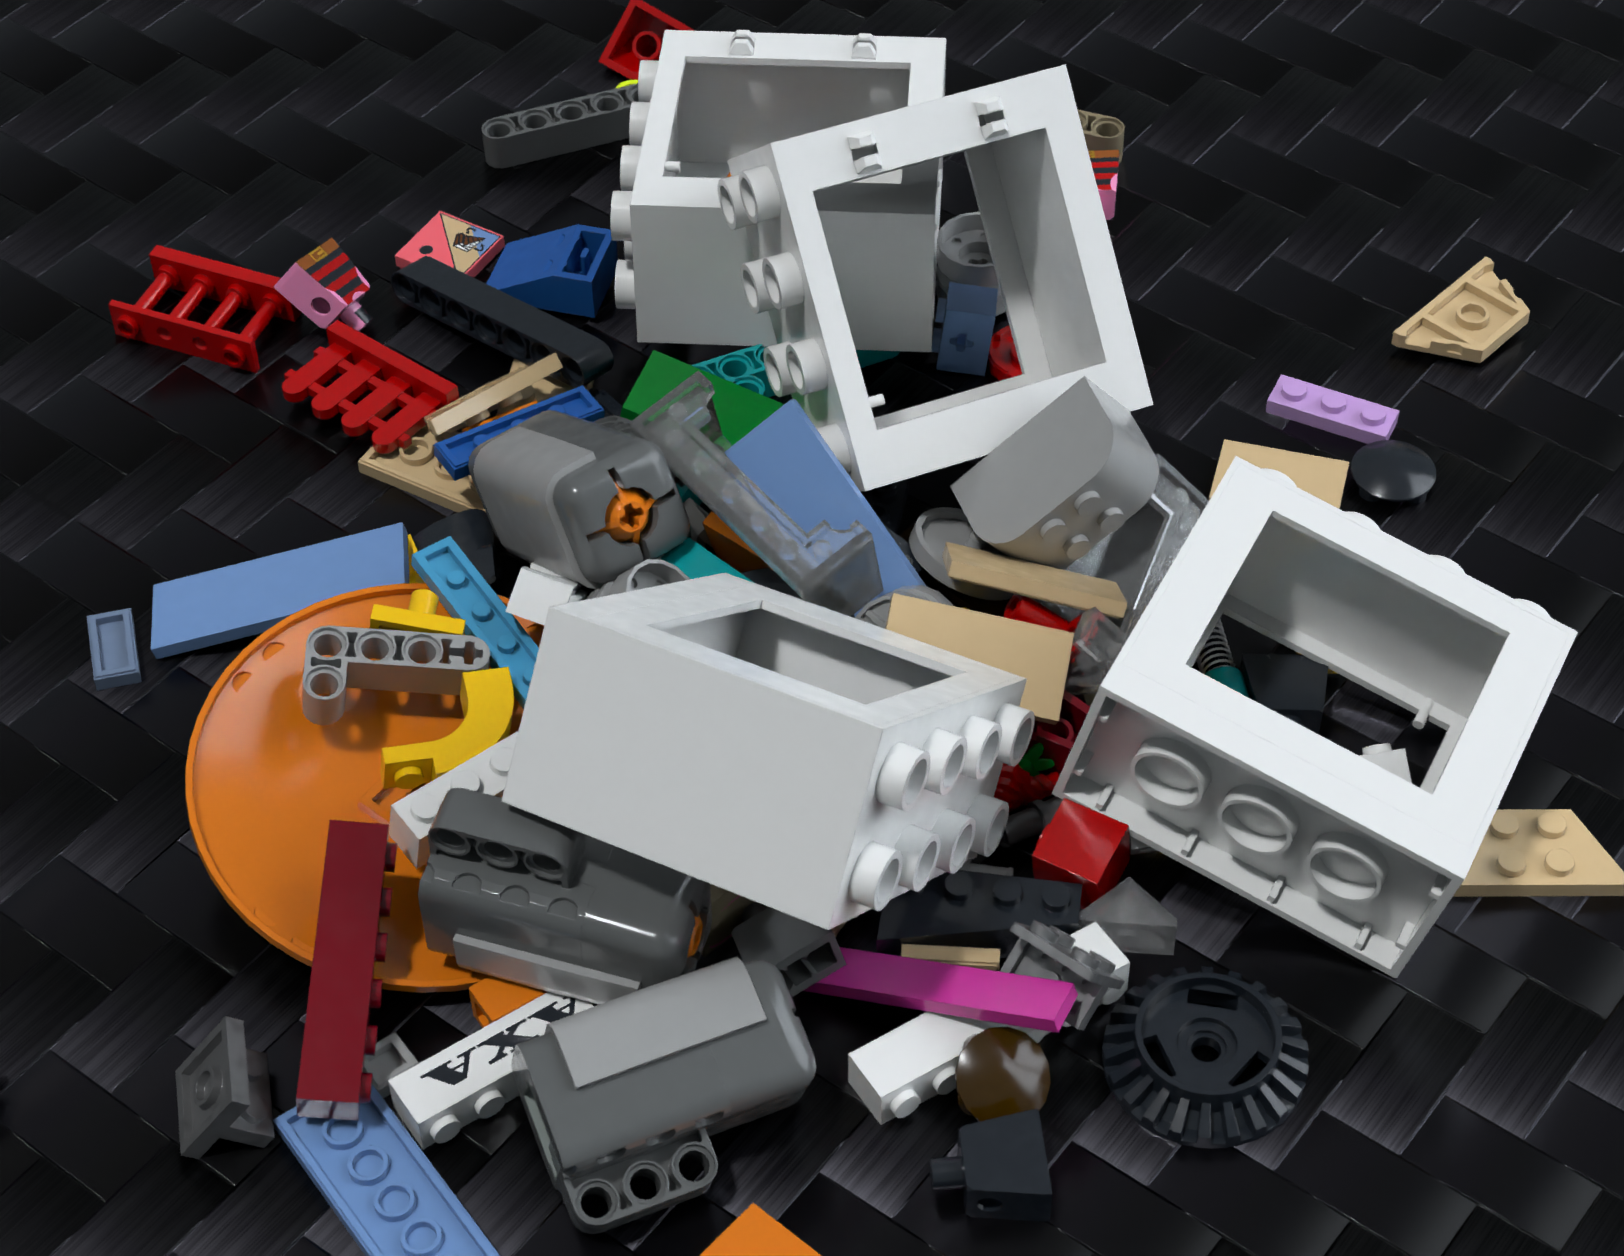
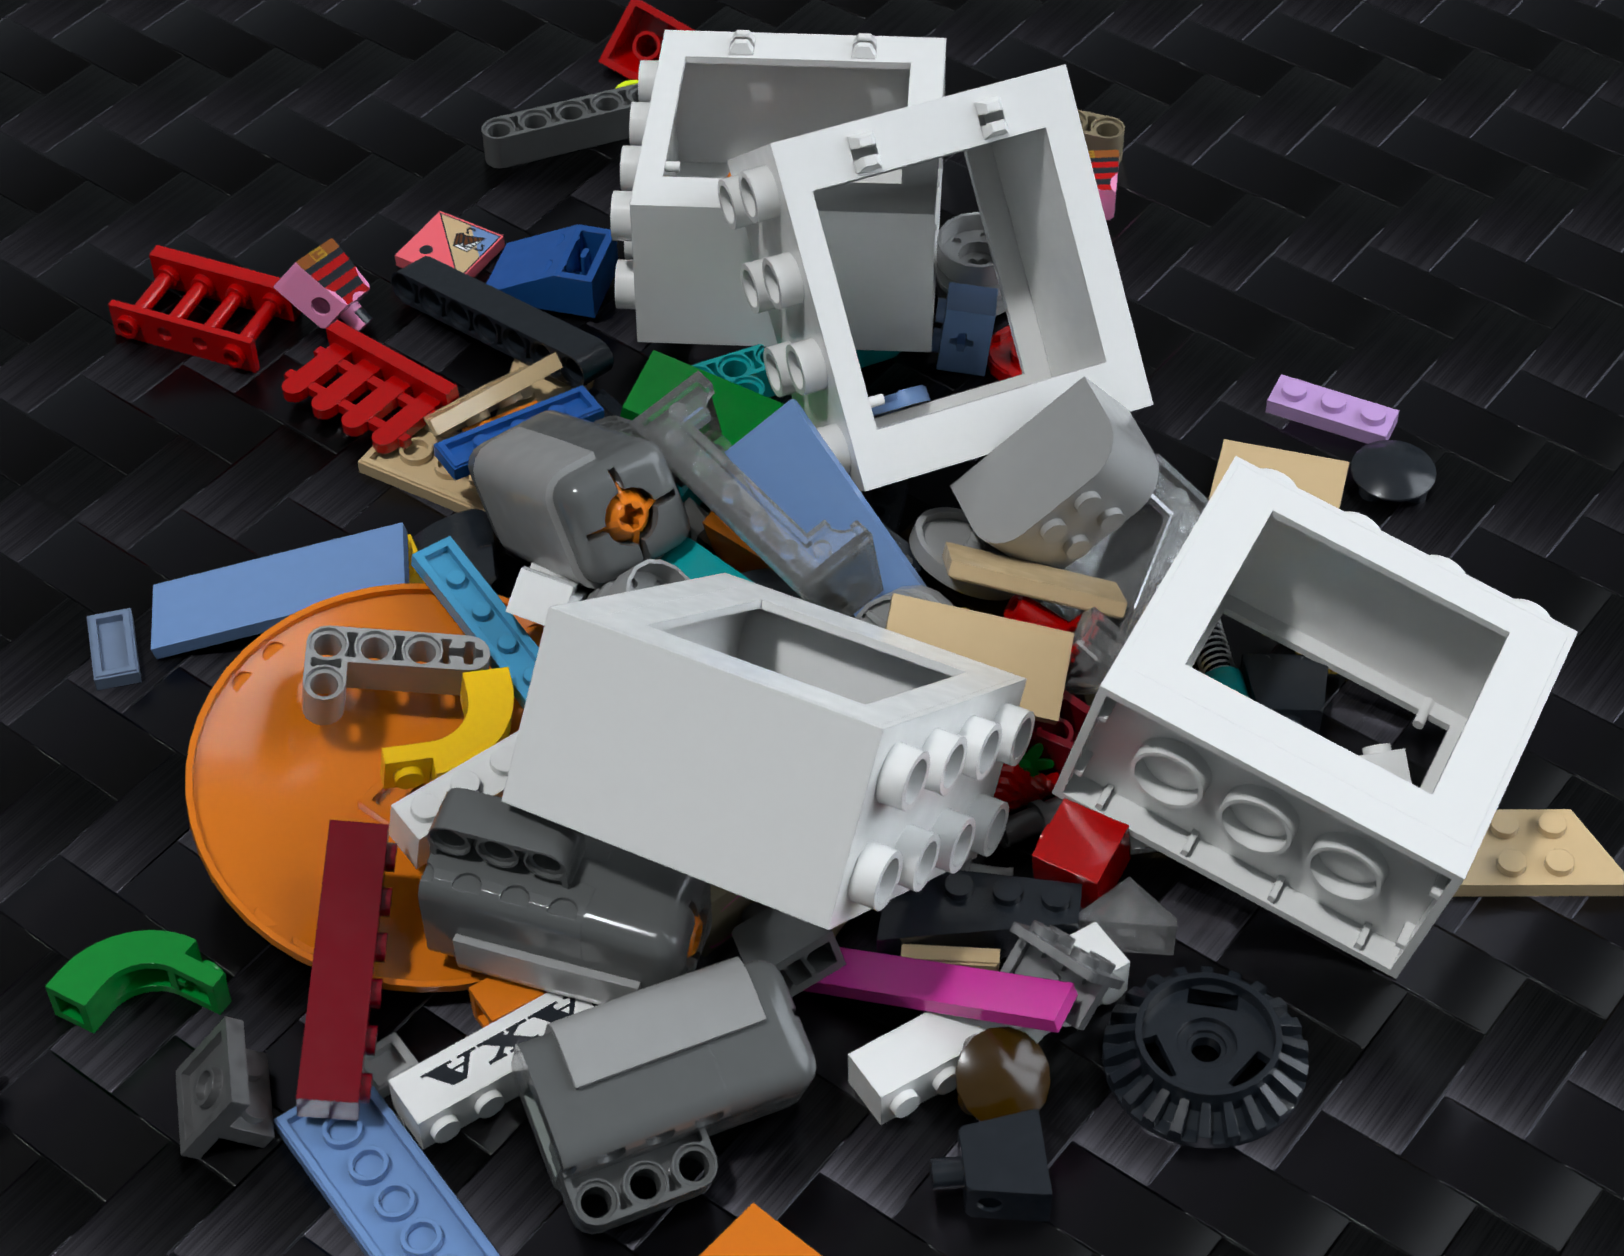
yellow tile [370,589,466,635] -> none
tan wing [1391,257,1530,363] -> none
none -> green arch [45,930,232,1034]
none -> medium blue tile [871,385,931,418]

